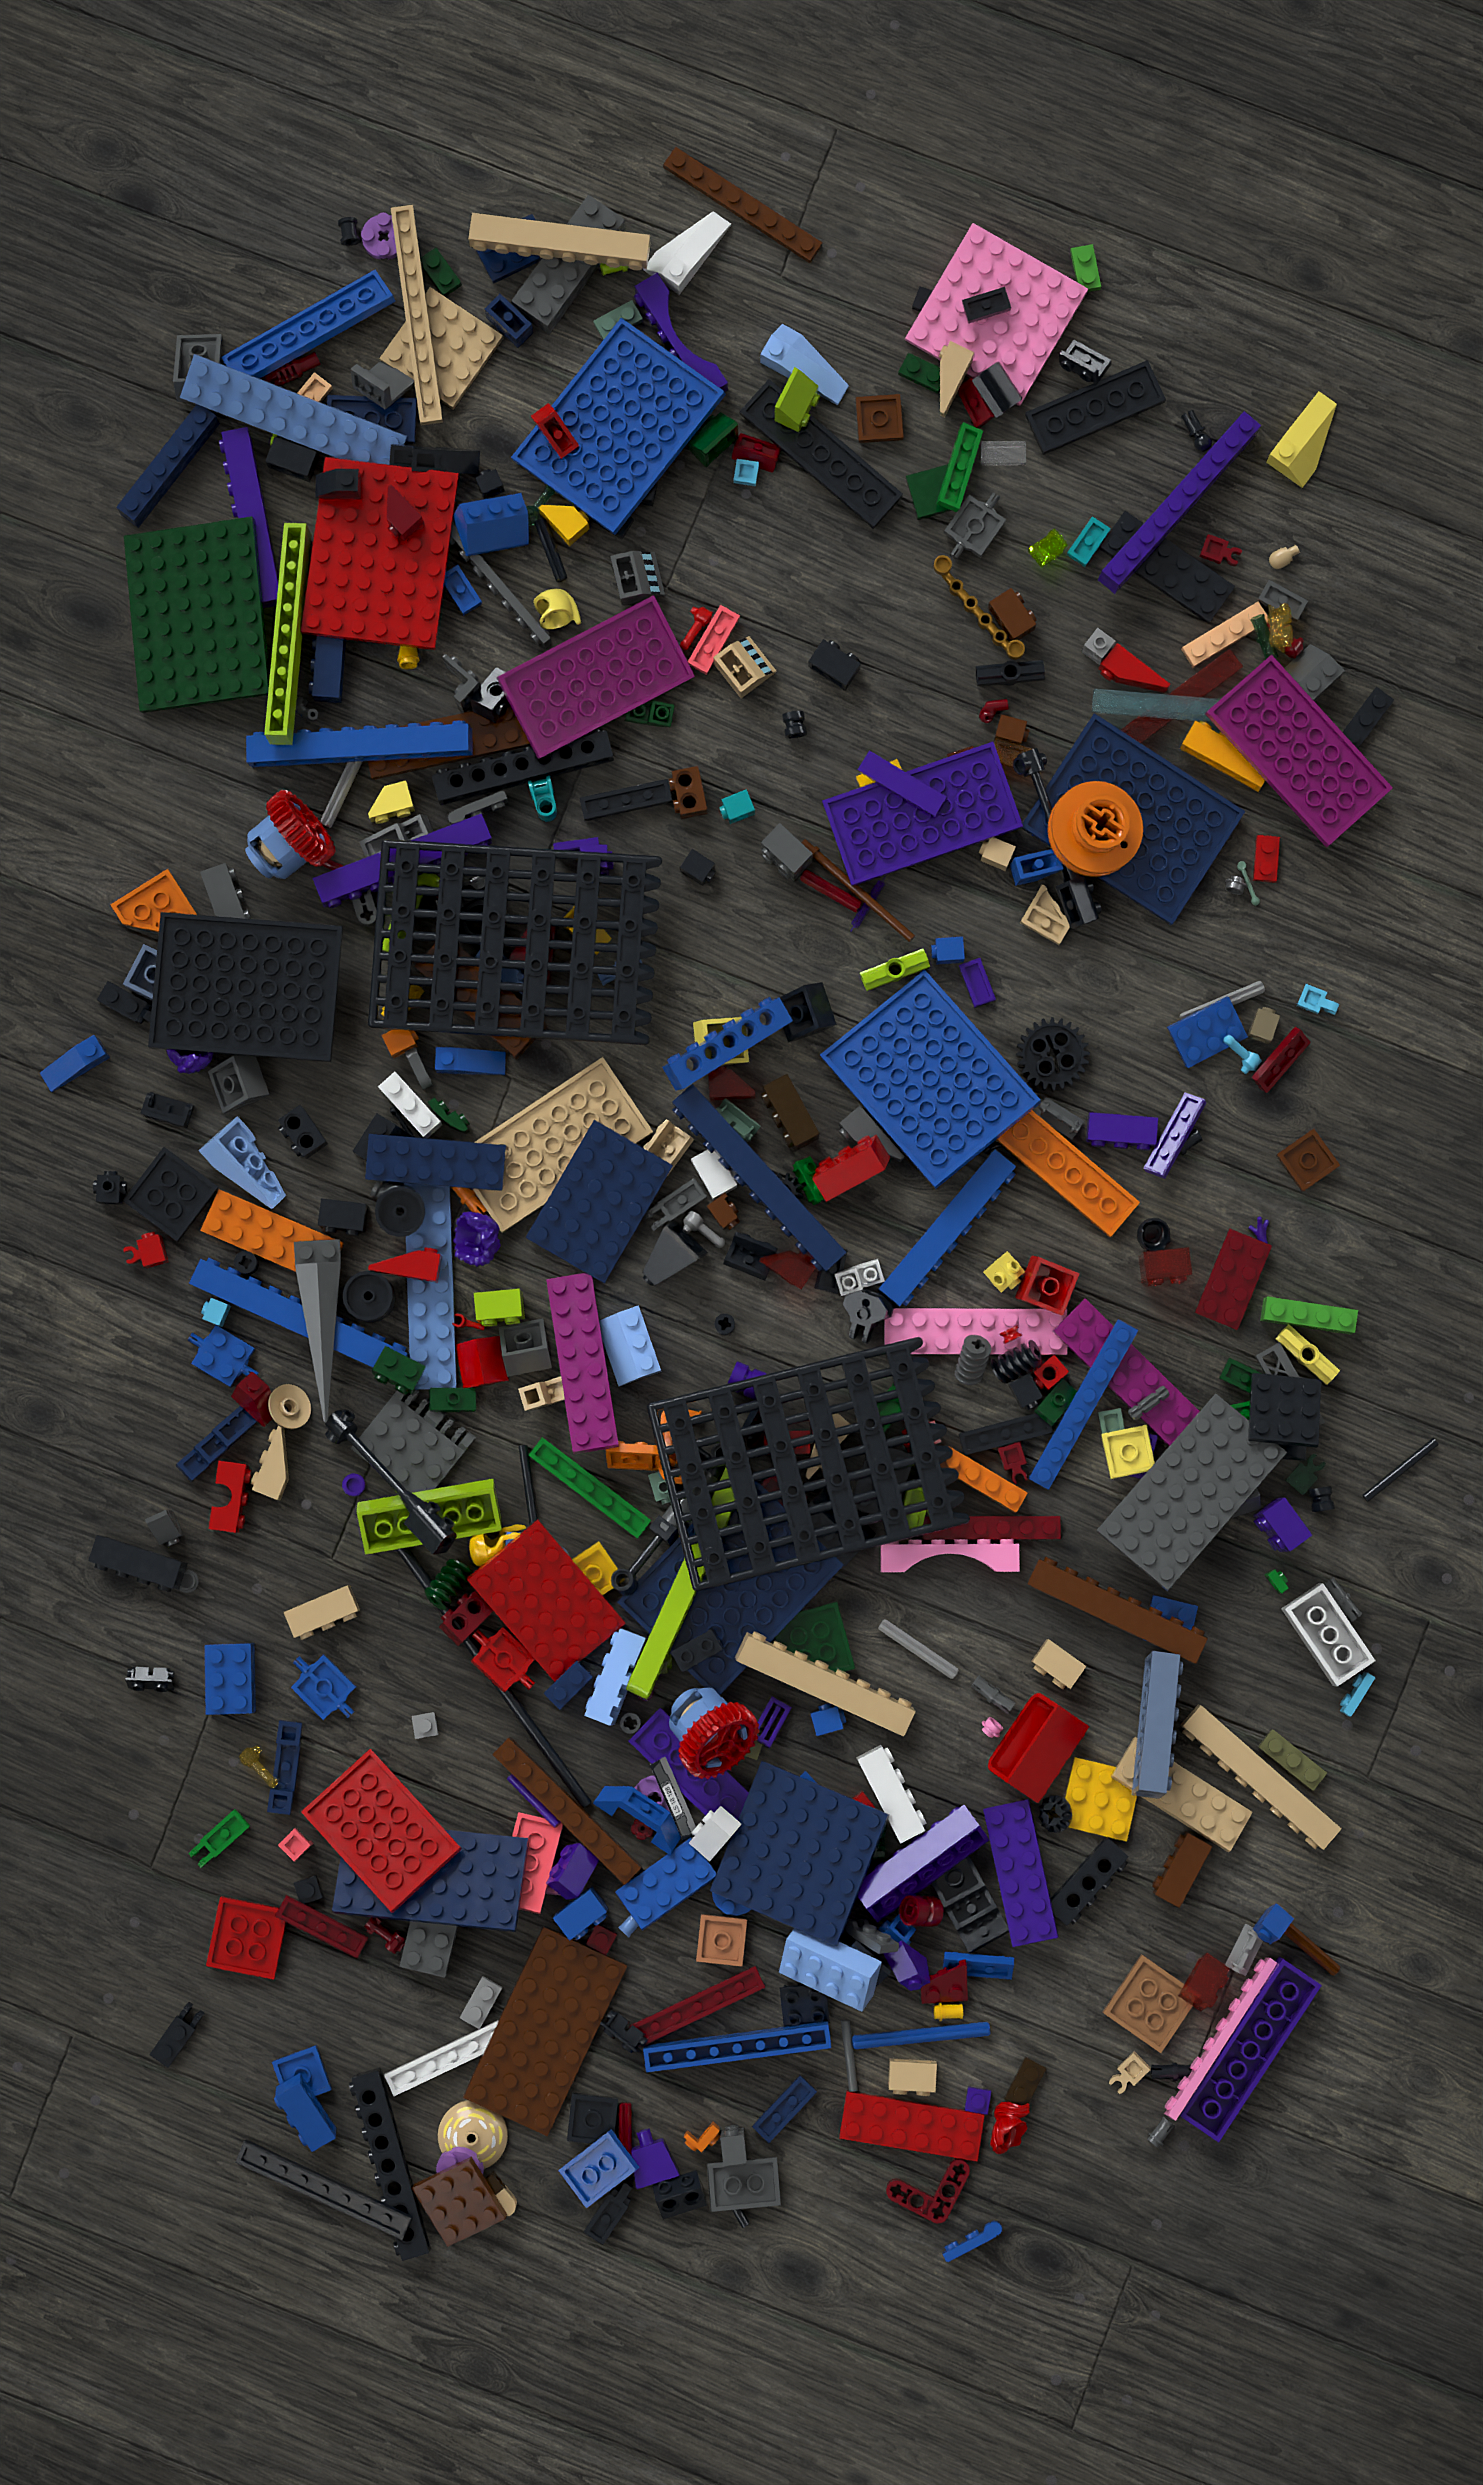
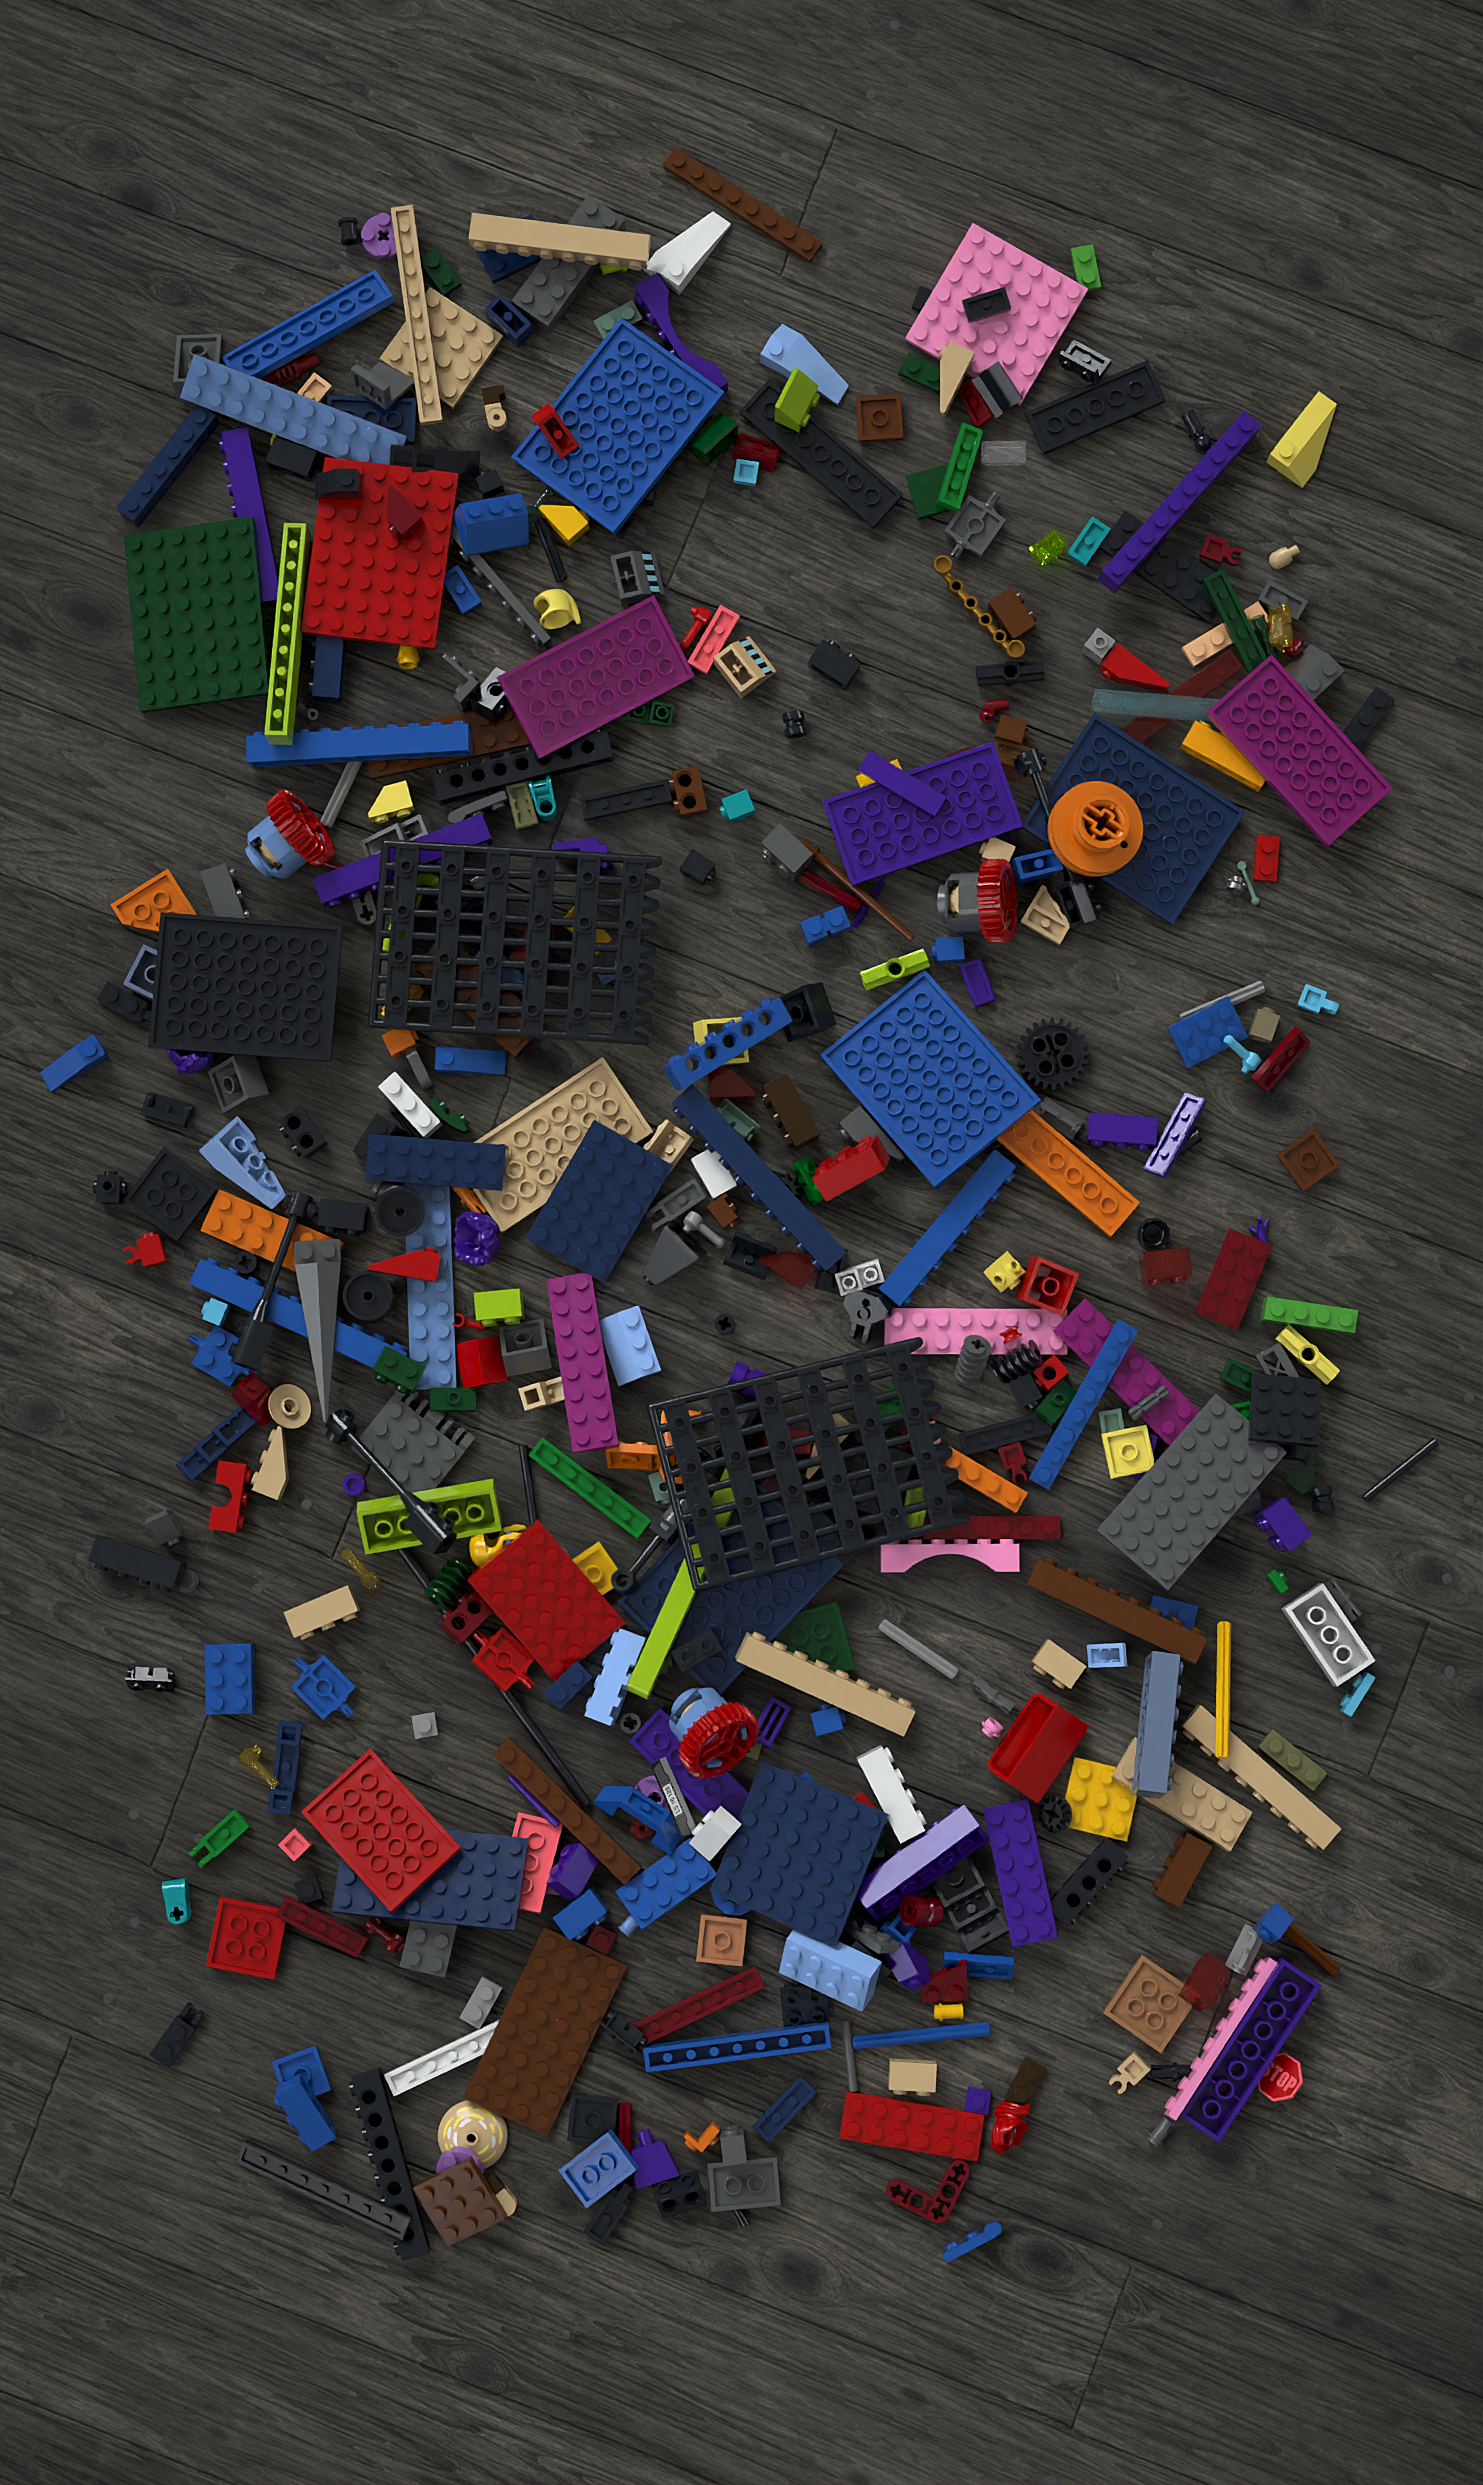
none -> teal piece [162,1878,192,1924]
none -> black bar [228,1191,317,1371]
none -> clear yellow piece [341,1549,379,1588]
none -> leg [481,385,507,432]
none -> olive plate [505,781,539,831]
none -> blue piece [800,906,851,947]
none -> piece [937,859,1019,943]
none -> light blue slope [1087,1642,1127,1668]
none -> dark green plate [1202,569,1267,675]
none -> yellow axle [1215,1621,1231,1758]
none -> piece [1258,2052,1303,2102]

